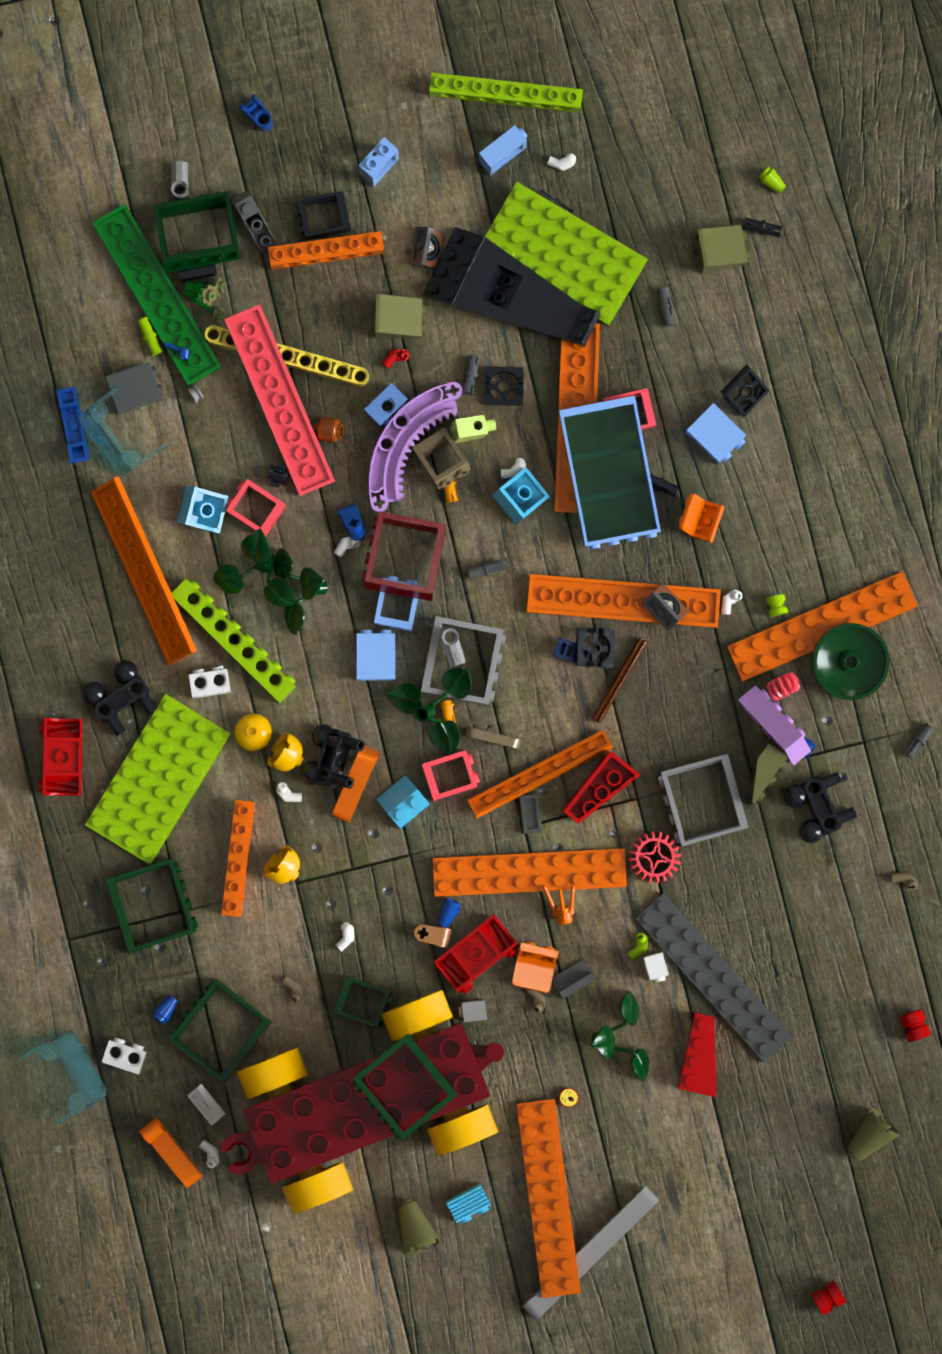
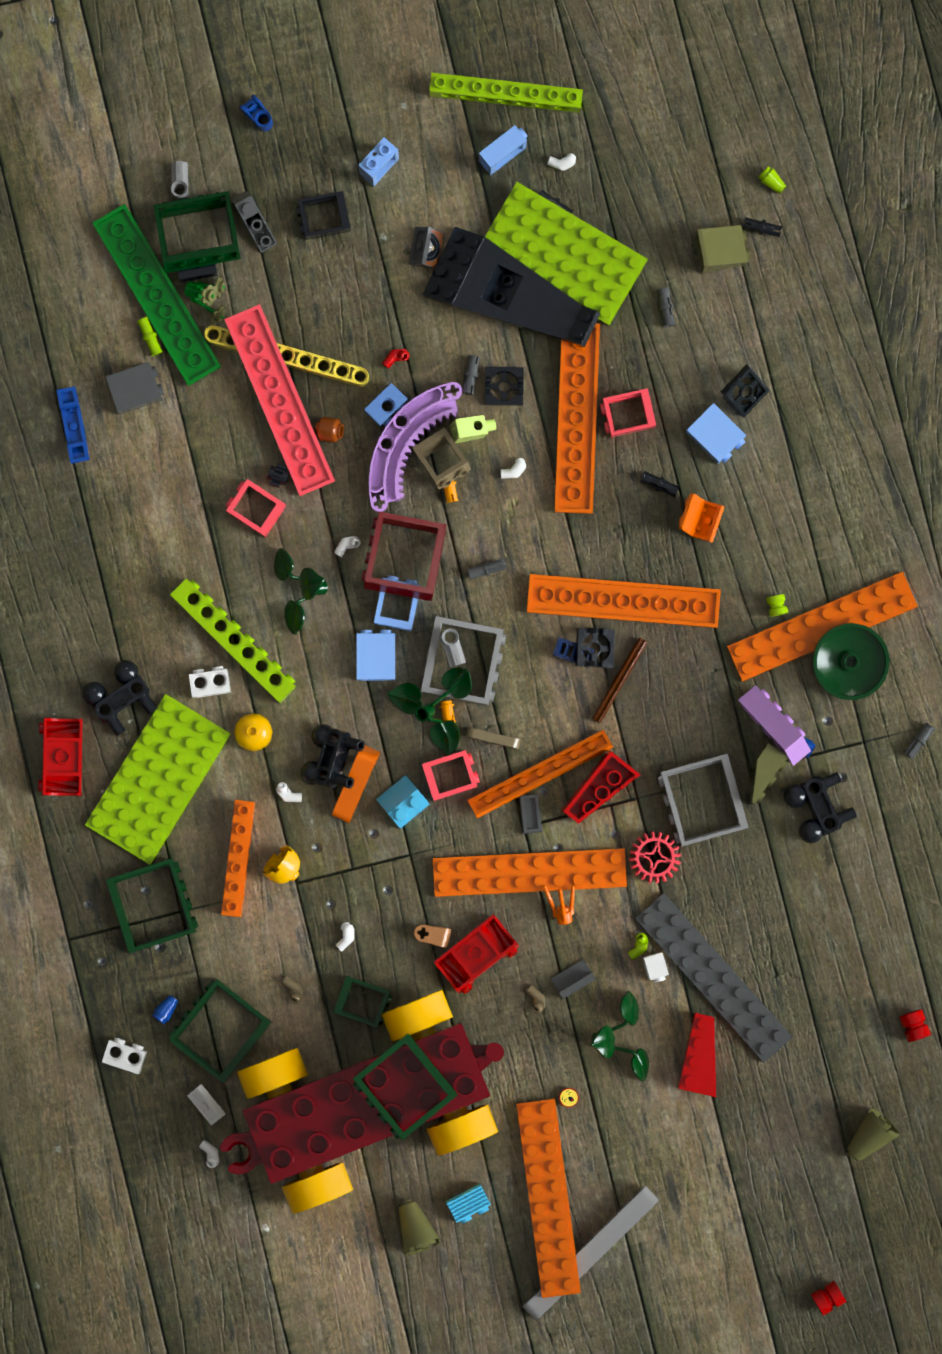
clear light blue windscreen [19,1031,107,1125] -> none
clear light blue windscreen [80,384,167,476] -> none
orange plate [91,476,197,666] -> none
orange beam [139,1117,203,1188] -> none
blue hand [165,342,190,360] -> none
medium azure slope [177,486,229,534] -> none
light grey bush [187,384,204,403] -> none
dark green plant [213,529,297,607] -> none
yellow cylinder [267,732,304,771] -> none
orange brick [268,231,385,270] -> none
blue piece [337,503,366,541] -> none
olive slope [375,294,426,340] -> none
blue cone [438,898,460,928] -> none
light grey brick [458,999,487,1022] -> none
medium azure slope [492,467,550,525] -> none
orange bracket [512,942,559,993] -> none
clear green window [558,396,661,550] -> none
dark grey panel [642,584,689,631] -> none
white arm [721,590,742,615] -> none
coral gear [766,672,800,701] -> none
dark tan arm [891,872,918,891] -> none

